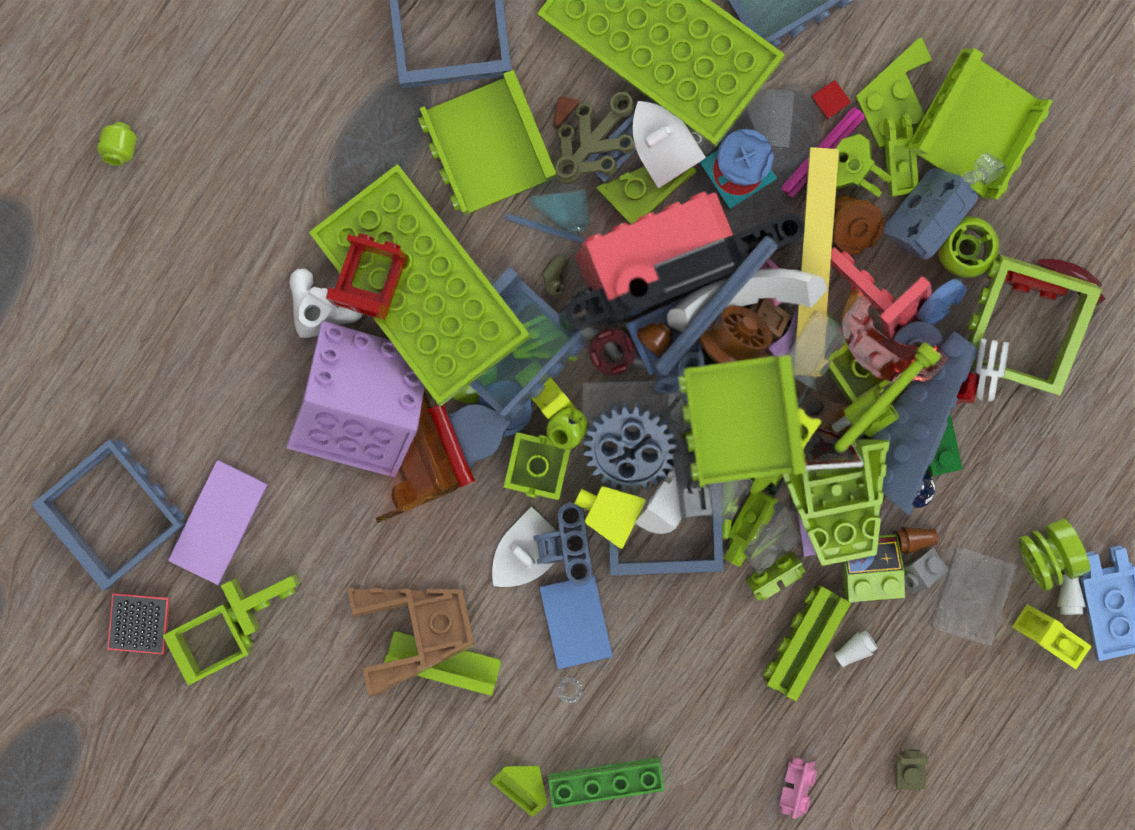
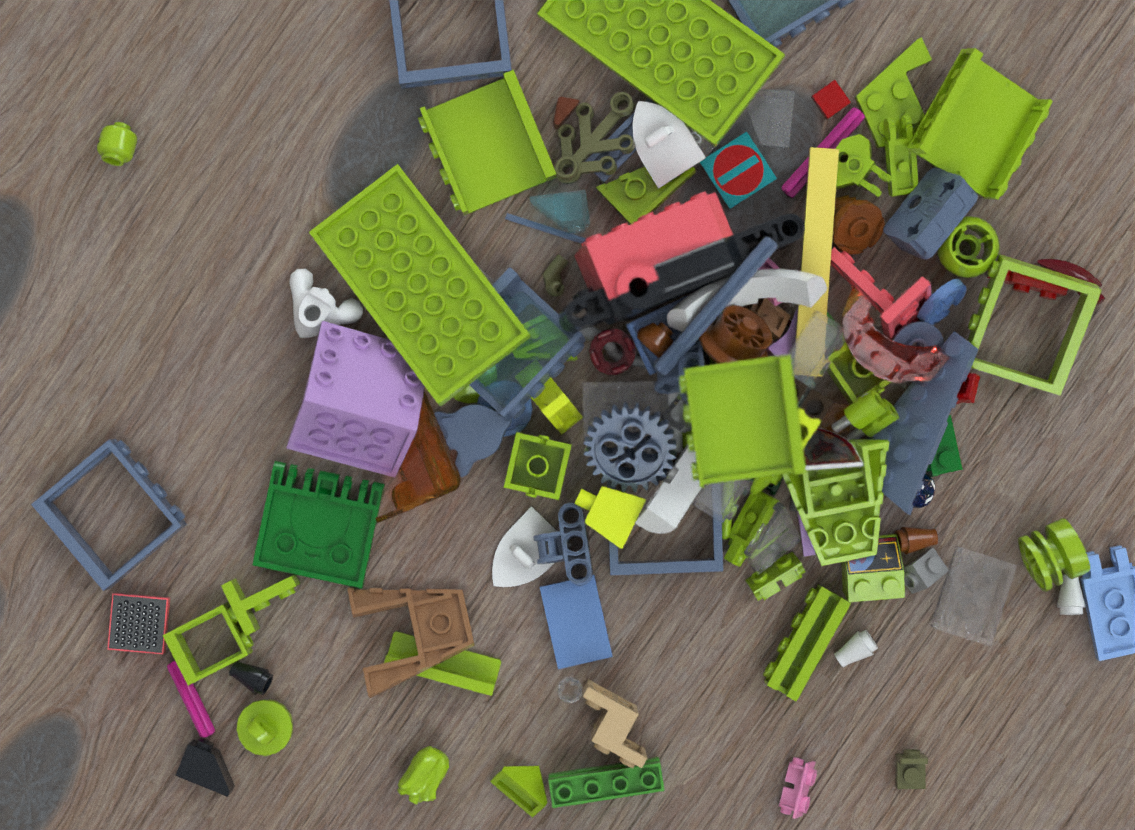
lavender tile [168,460,269,585] -> none
red window [326,233,407,320] -> none
red pin [425,403,475,488] -> none
lime head [546,407,588,450] -> none
dark grey hinge [673,439,712,518] -> none
medium blue tile [717,129,774,186] -> none
lime piece [835,342,941,453] -> none
clear bar [963,152,1006,186] -> none
white arm [975,338,1010,401] -> none
neon yellow bracket [1012,604,1092,669] -> none
none -> dark pink axle [167,661,215,738]
none -> black slope [175,738,235,797]
none -> black cone [229,661,273,695]
none -> lime tile [237,699,293,756]
none -> green hinge [252,461,385,588]
none -> lime piece [397,746,449,805]
none -> tan bracket [583,679,647,768]

